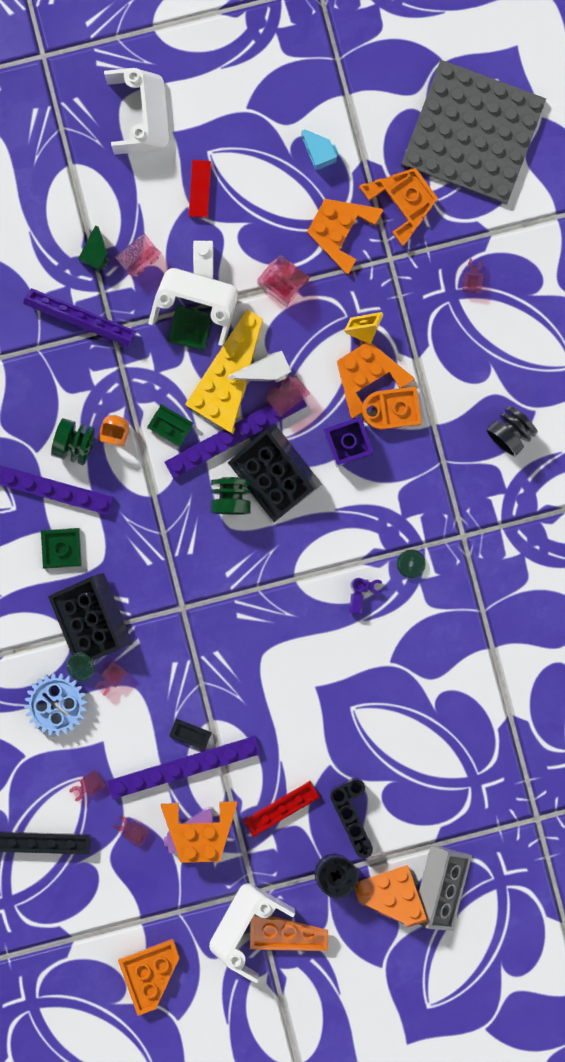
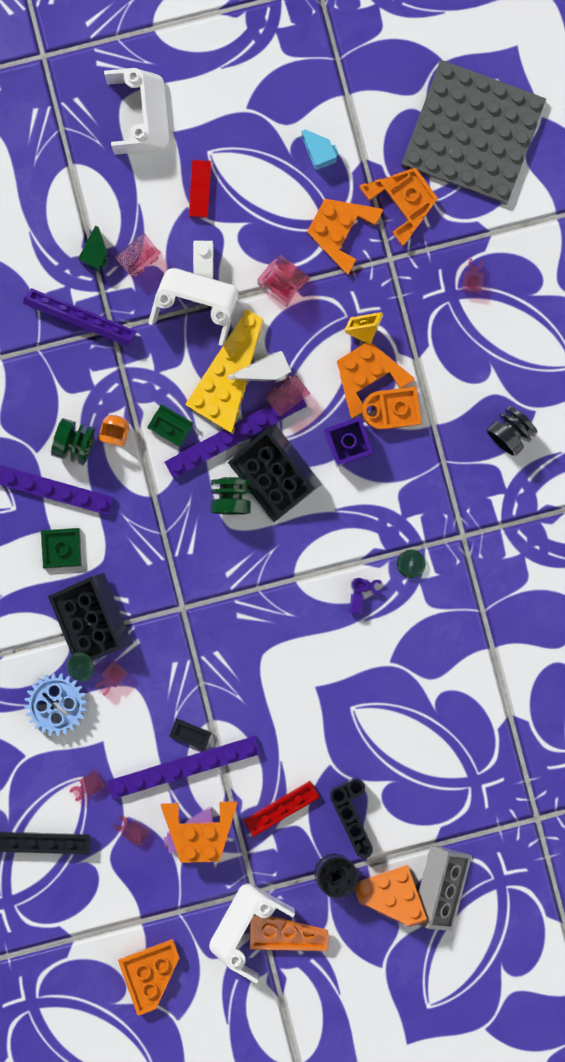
dark green tile [168,305,212,351] -> none

